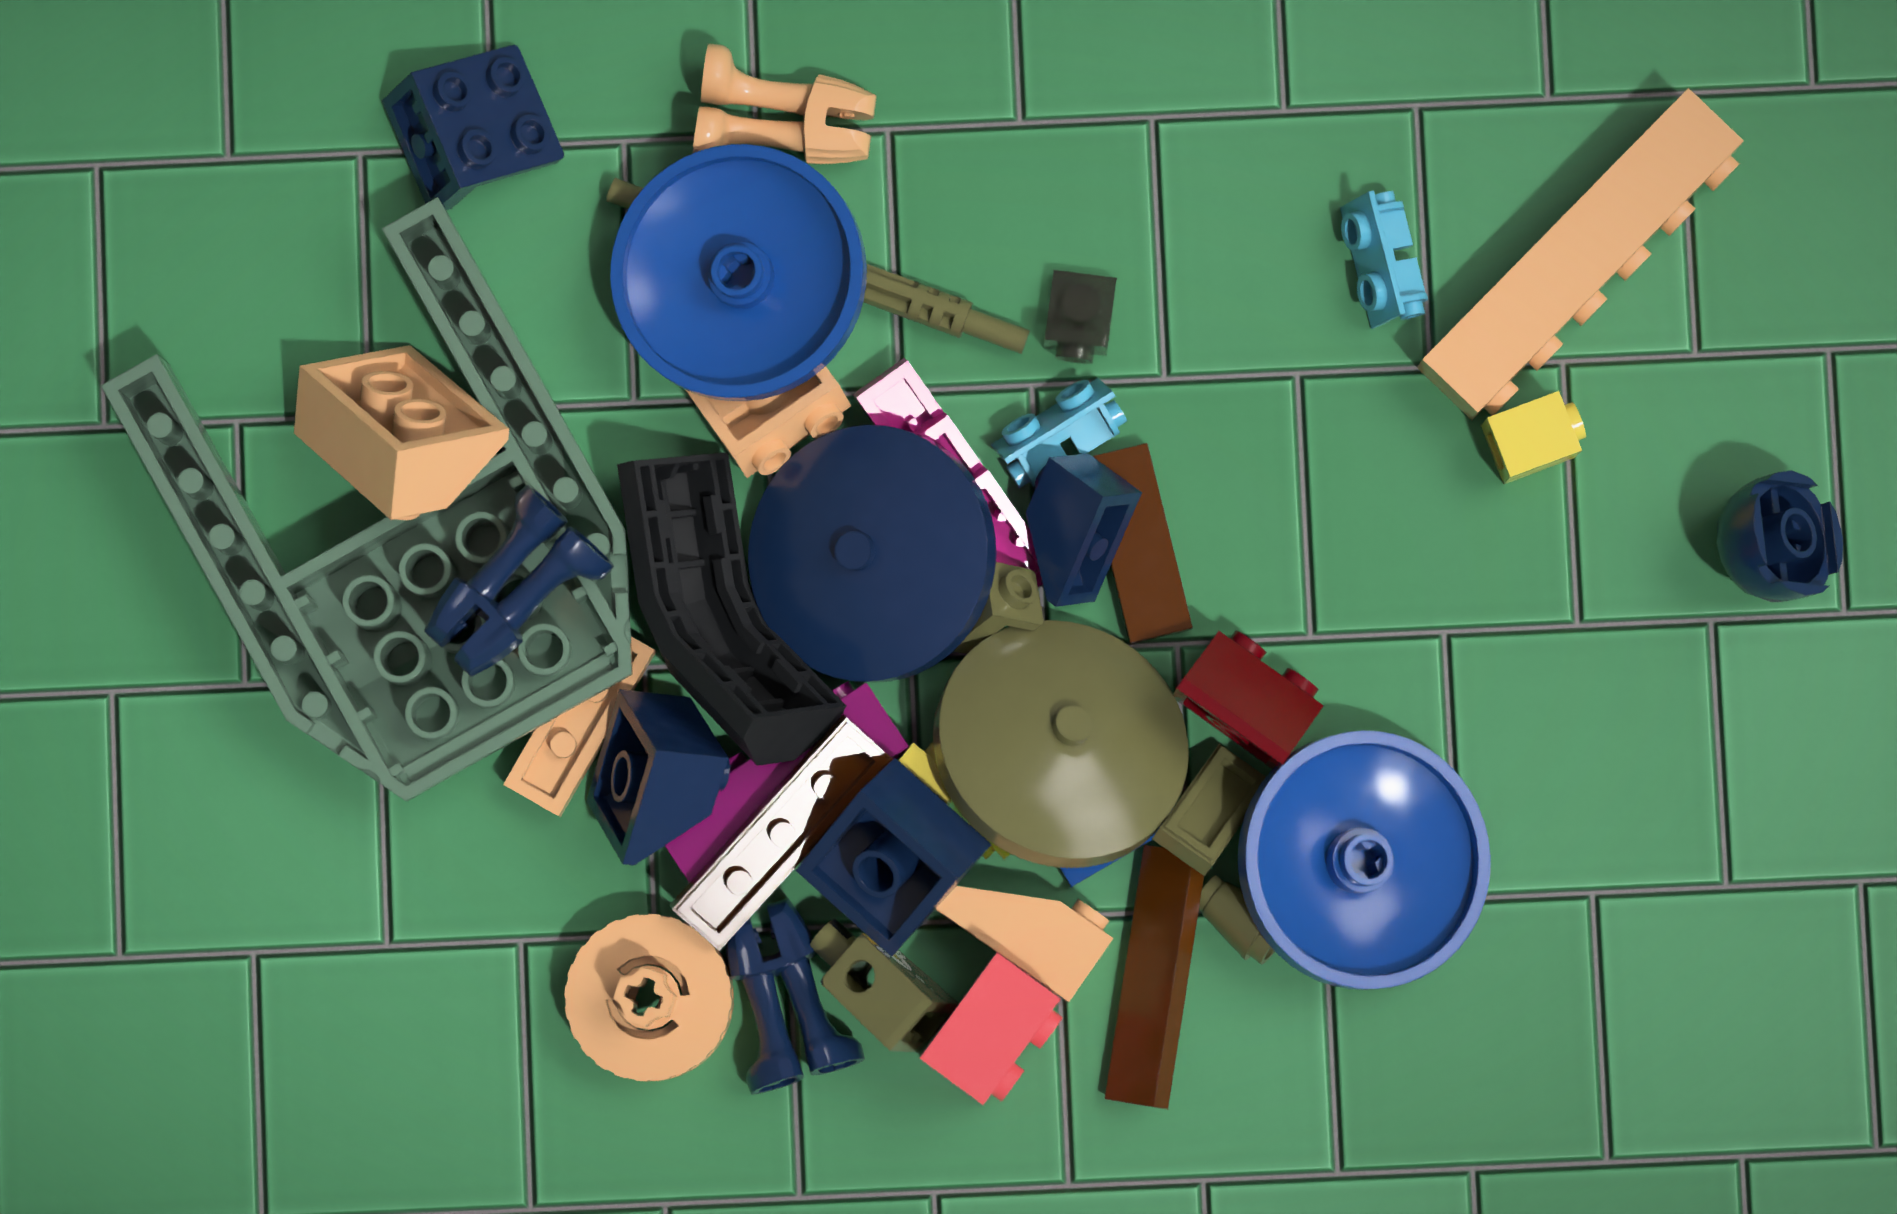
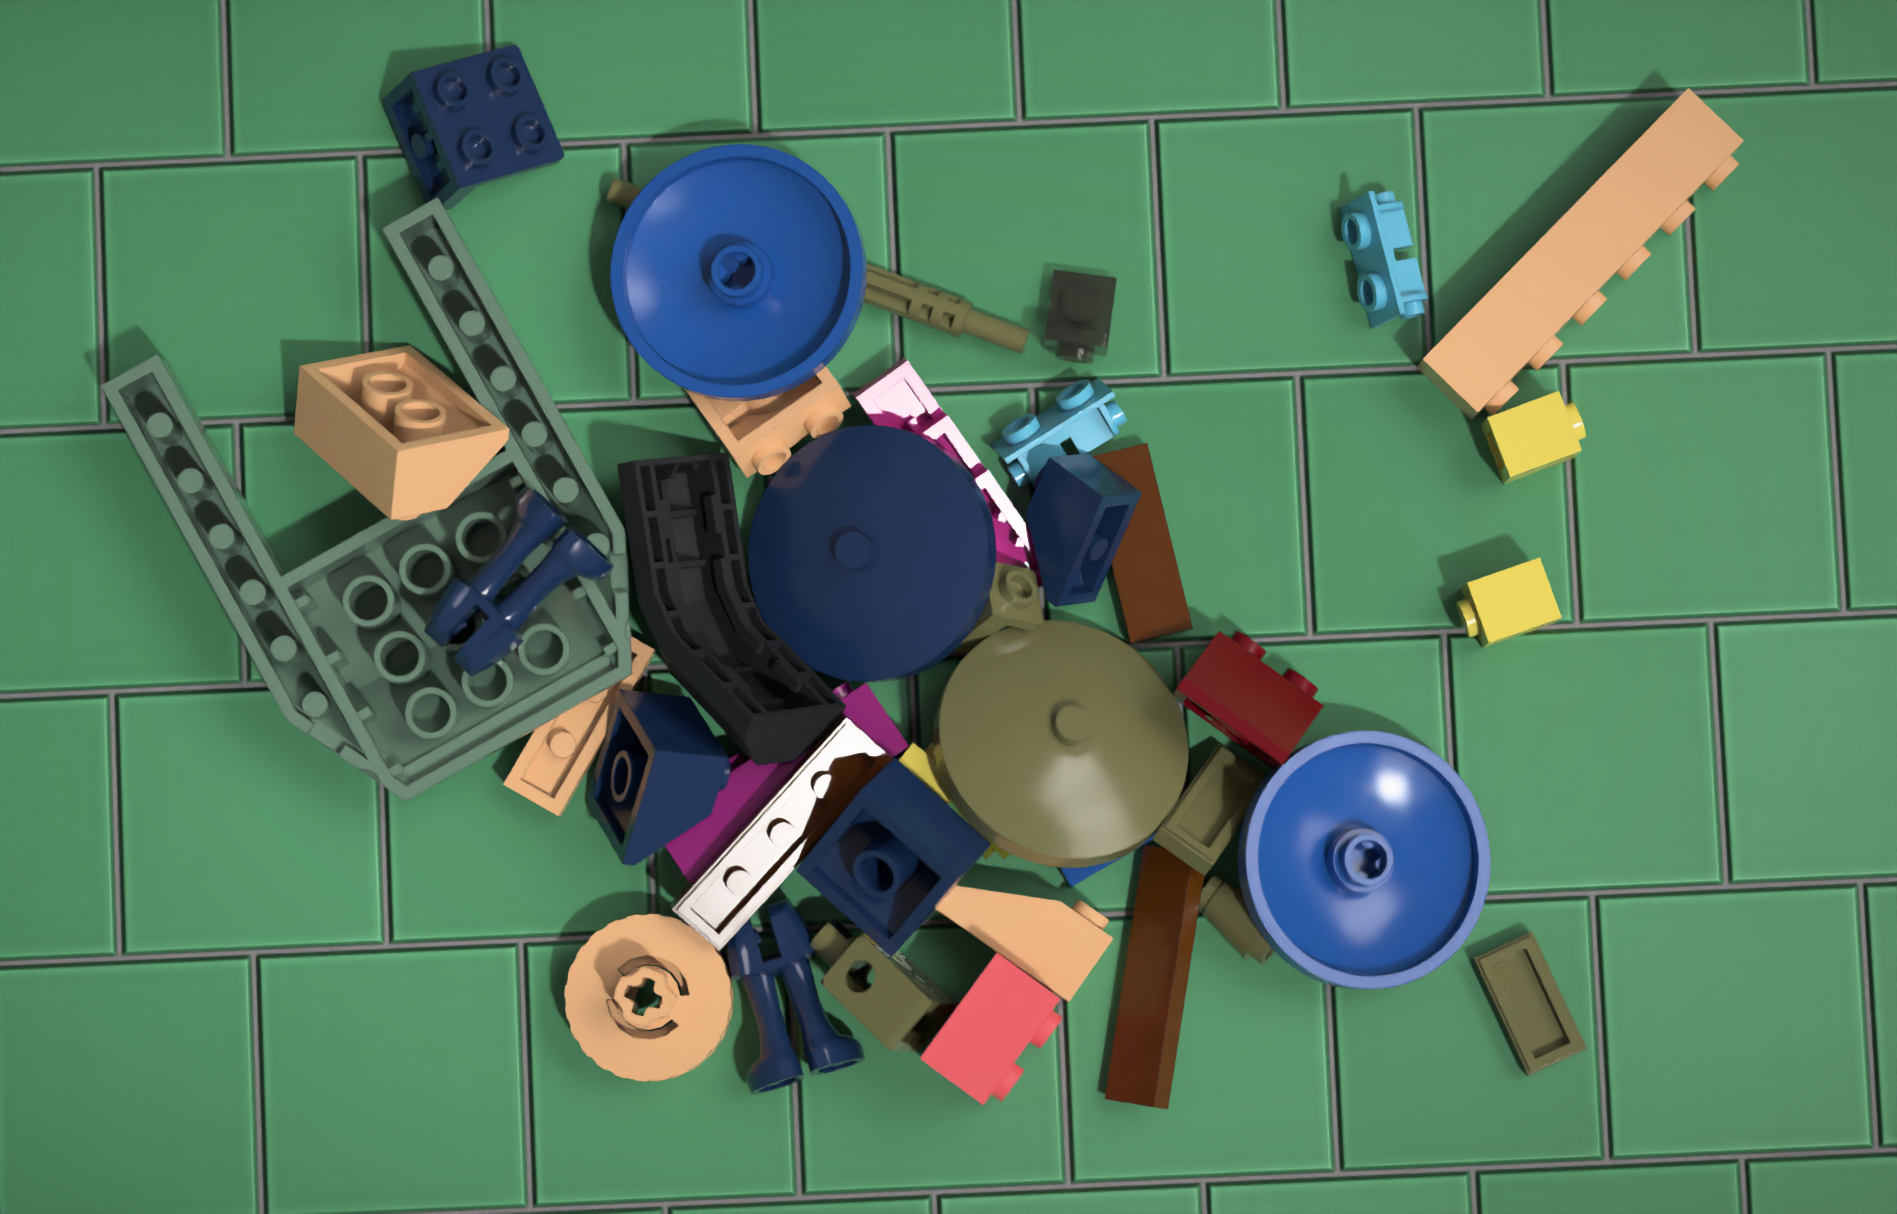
light nougat piece [692,44,877,164] -> none
dark blue cylinder [1717,470,1843,603] -> none
none -> light yellow brick [1456,557,1562,648]
none -> olive tile [1472,932,1587,1076]

